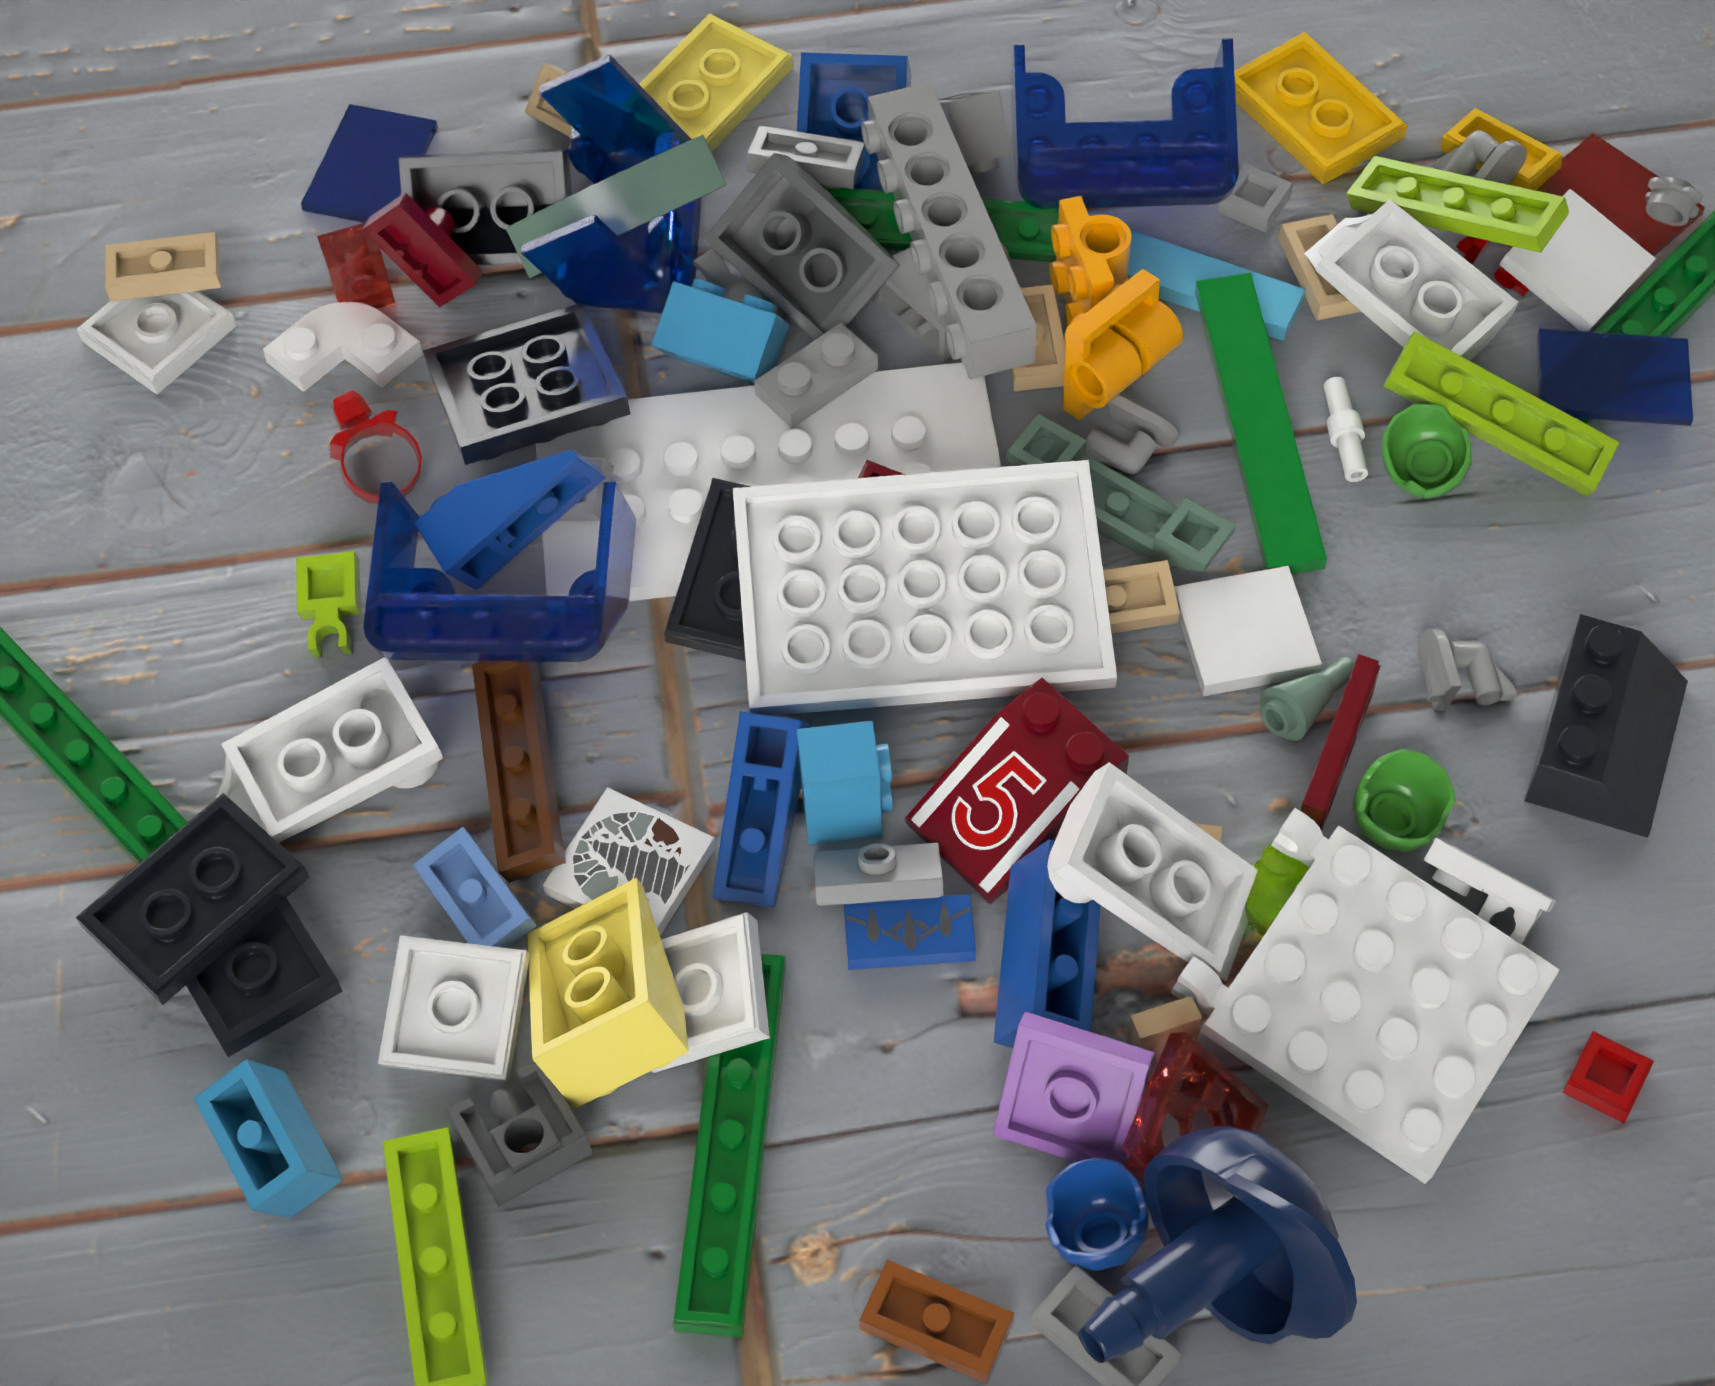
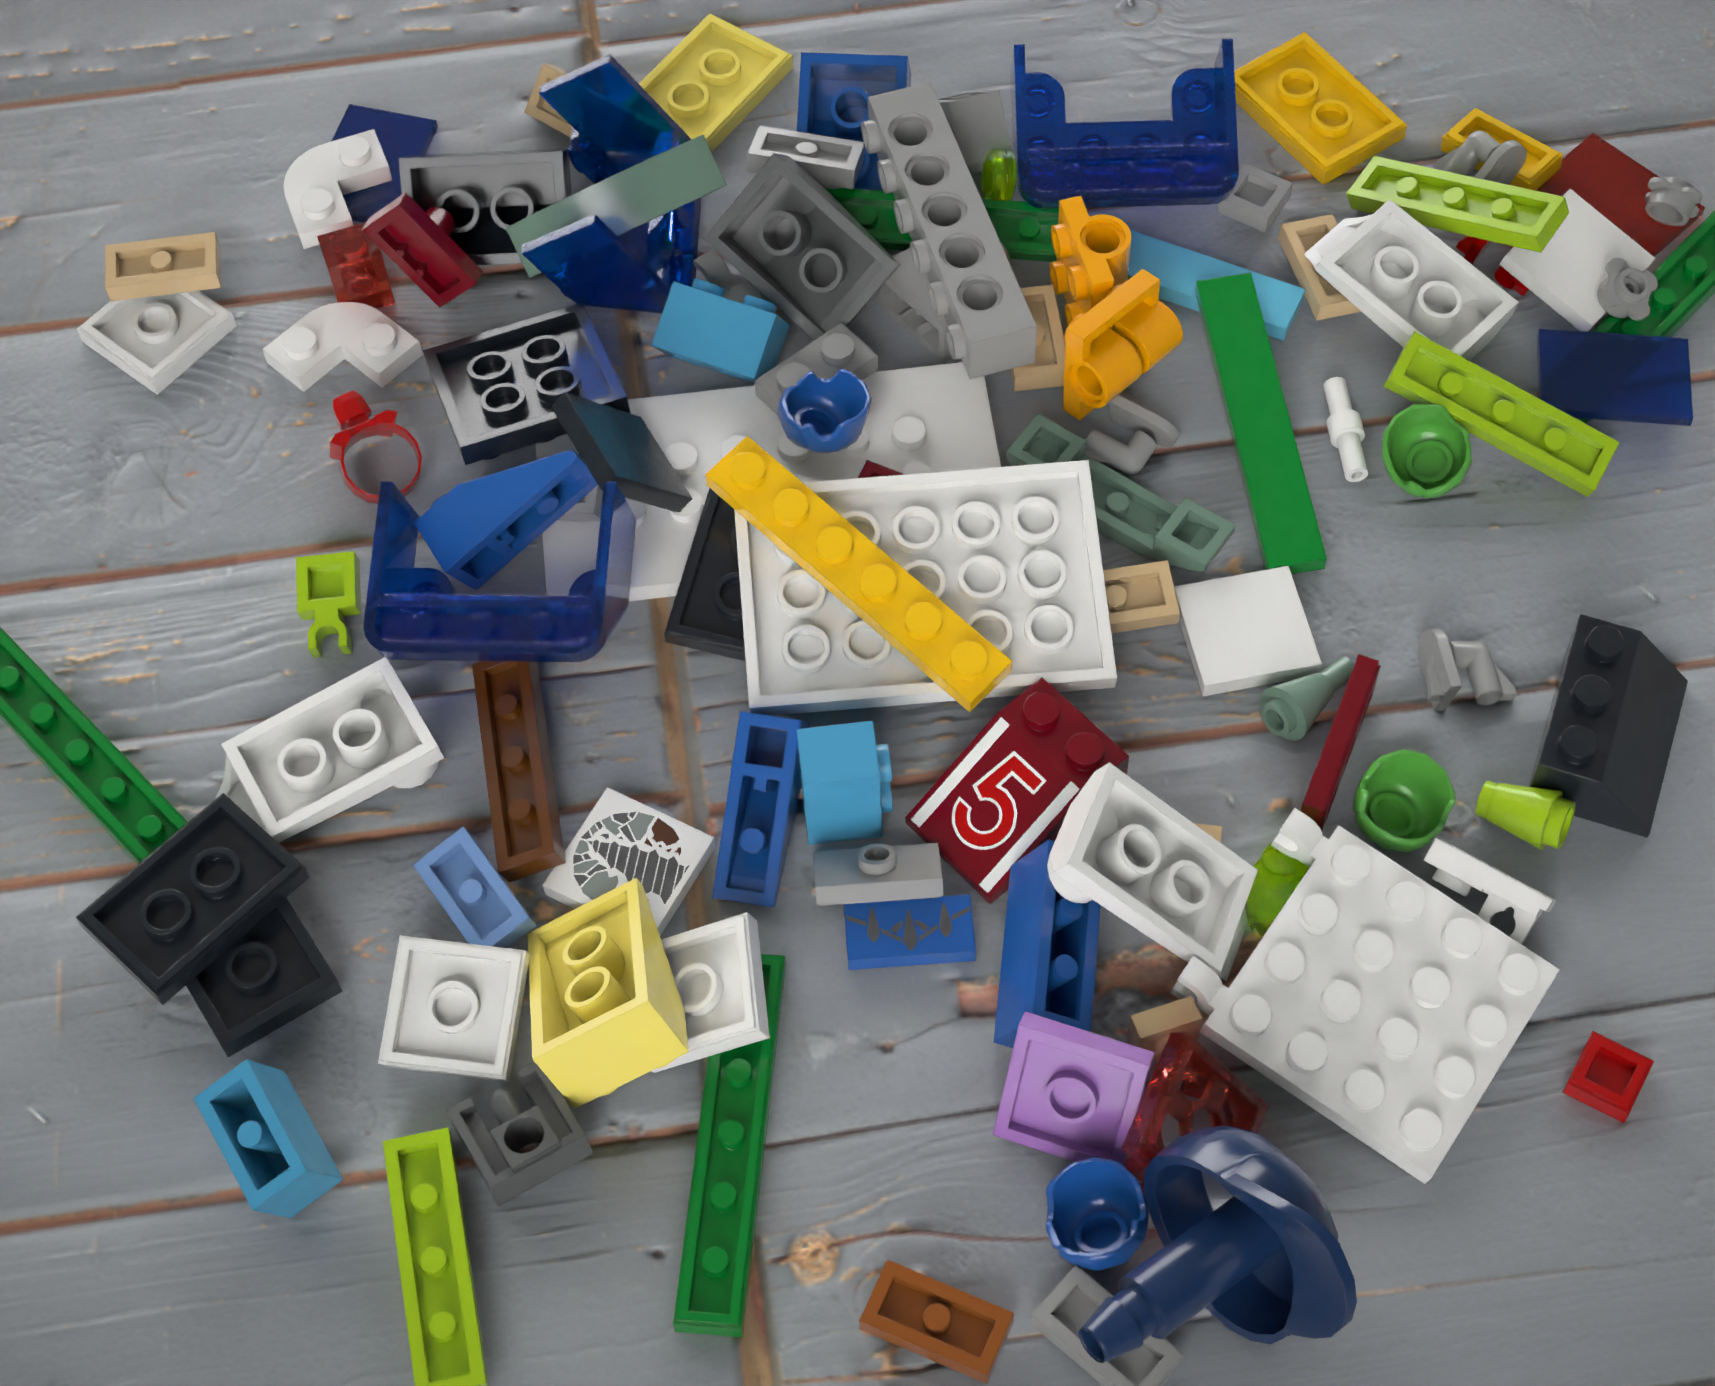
none -> white plate [283,129,392,249]
none -> black tile [552,392,693,512]
none -> yellow plate [705,436,1013,712]
none -> blue hair [777,369,872,453]
none -> clear neon green tile [981,149,1017,201]
none -> lime cone [1475,780,1576,850]
none -> light grey plate [1598,258,1658,321]

